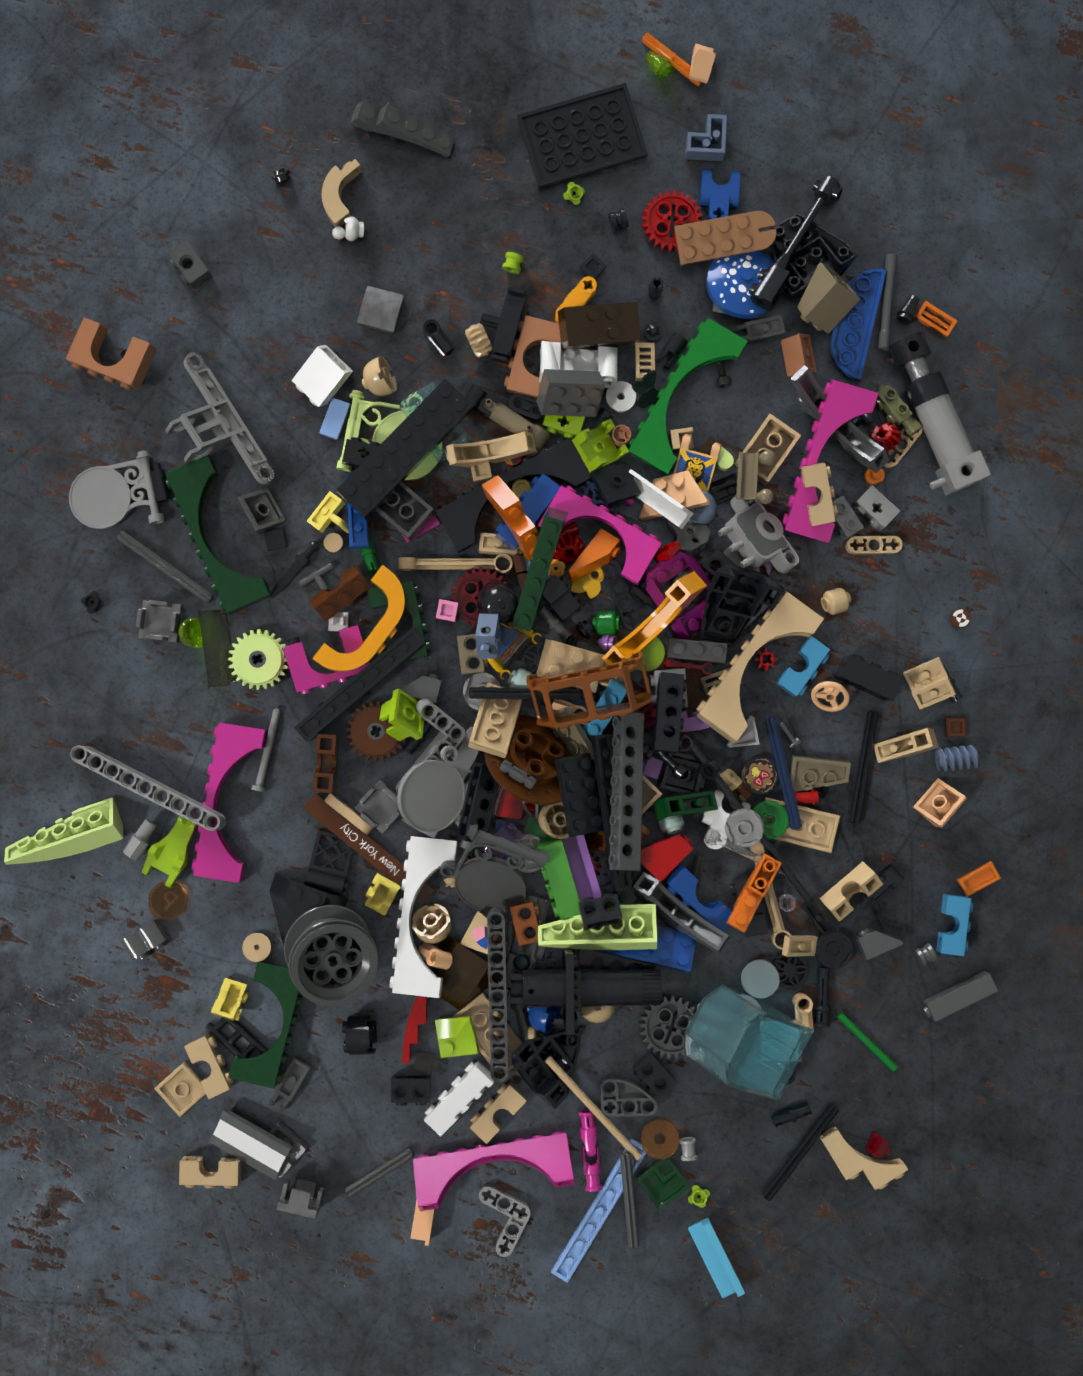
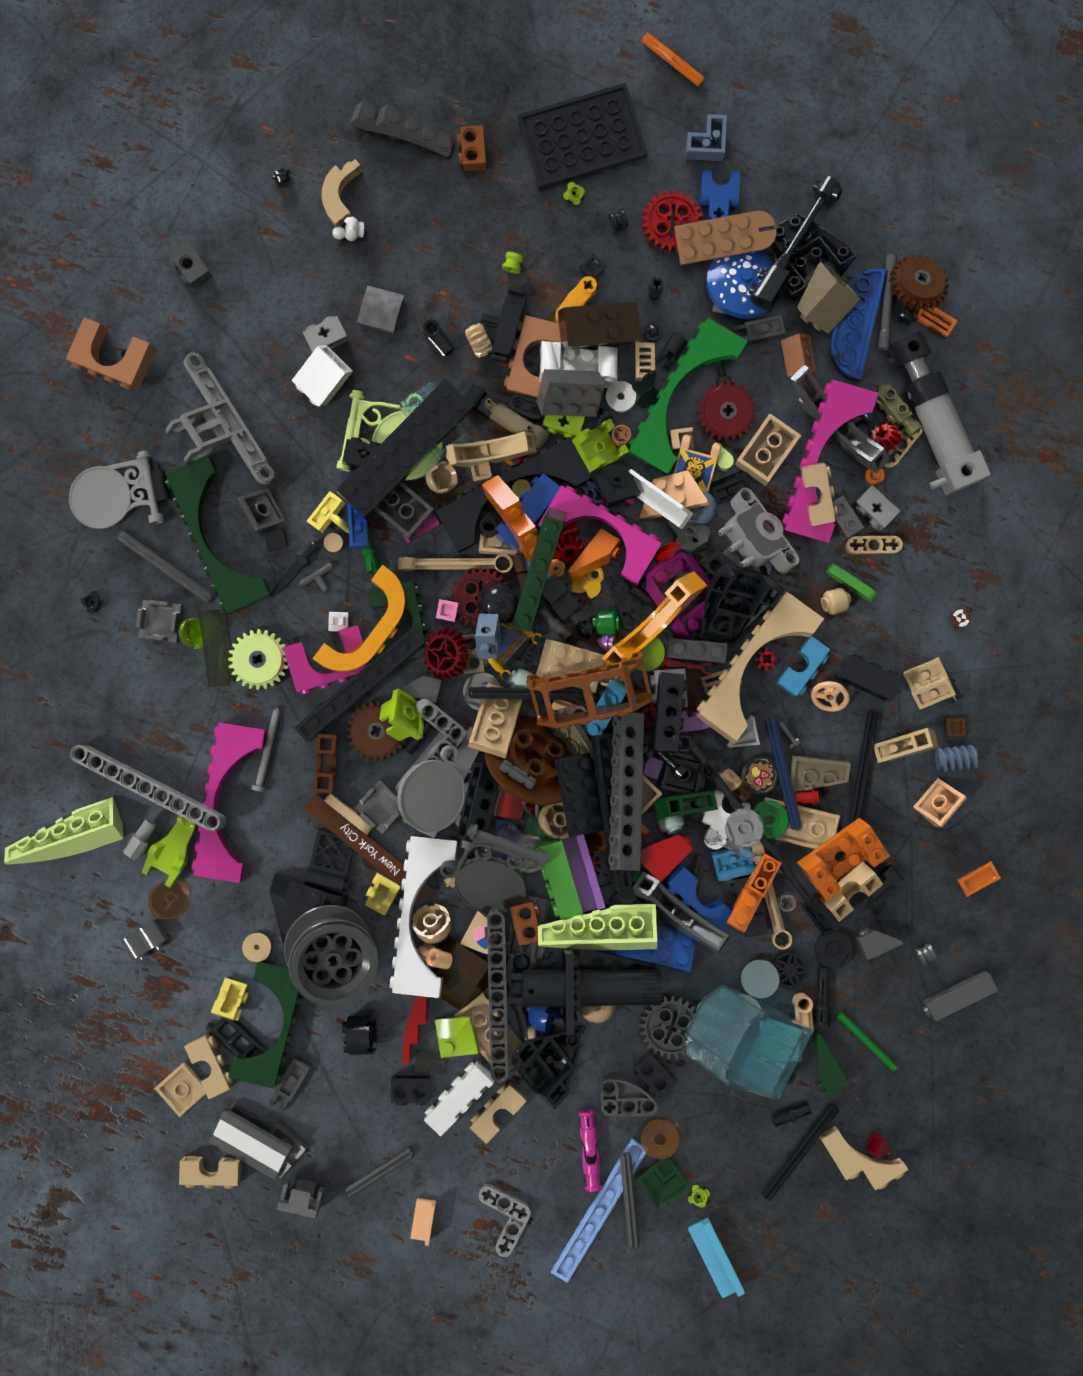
reddish brown arch [309,565,371,622] -> none
light blue tile [319,397,351,441] -> none
tan cylinder [362,356,397,396] -> none
dark pink arch [413,1132,575,1211] -> none
tan piece [545,1056,642,1160] -> none
black brick [578,893,622,931] -> none
clear neon green cone [645,50,672,79] -> none
light grey bush [679,1137,698,1161] -> none
light nougat slope [689,44,716,84] -> none
dark tan gear [736,450,776,504] -> none
tan plate [782,935,818,957] -> none
dark azure arch [936,894,973,956] -> none
none -> light grey brick [303,316,349,353]
none -> dark red gear [421,628,472,680]
none -> tan hair [425,461,458,494]
none -> dark orange brick [457,125,486,171]
none -> black piece [480,507,505,538]
none -> dark red gear [696,380,758,441]
none -> dark azure bracket [711,846,755,881]
none -> orange plate [797,818,890,901]
none -> dark green slope [813,1030,850,1096]
none -> bright green beam [826,563,877,602]
none -> reddish brown gear [889,254,950,311]

